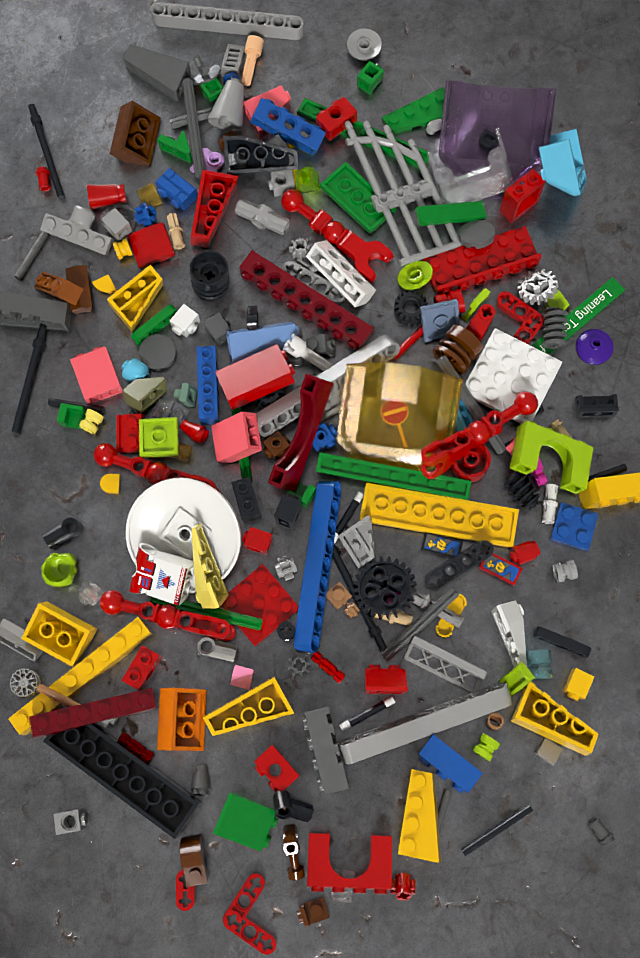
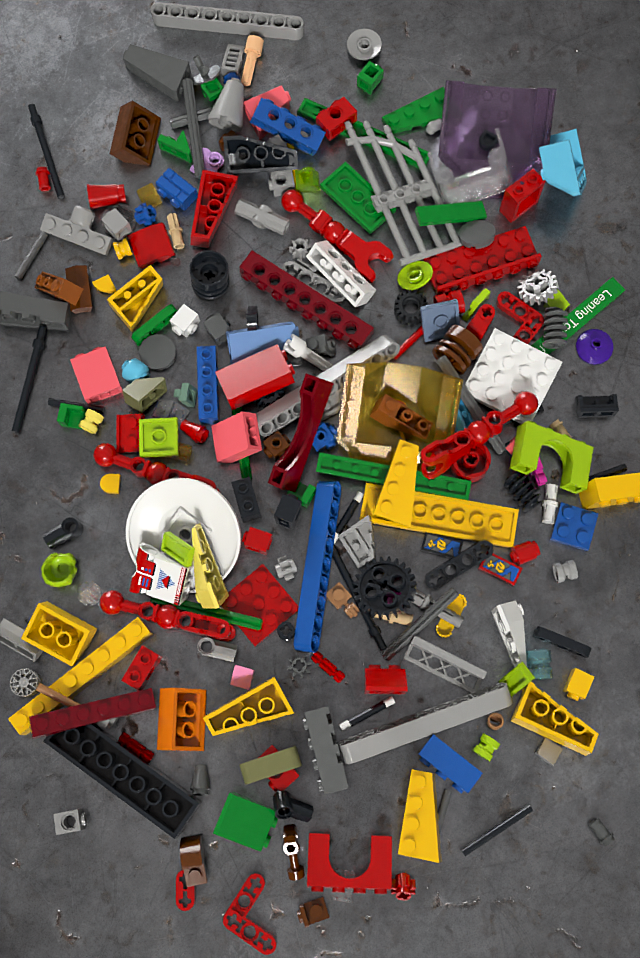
none -> lime tile [161,531,195,567]
none -> olive beam [239,746,302,785]
none -> dark orange slope [370,394,433,439]
none -> yellow wedge [373,440,419,527]

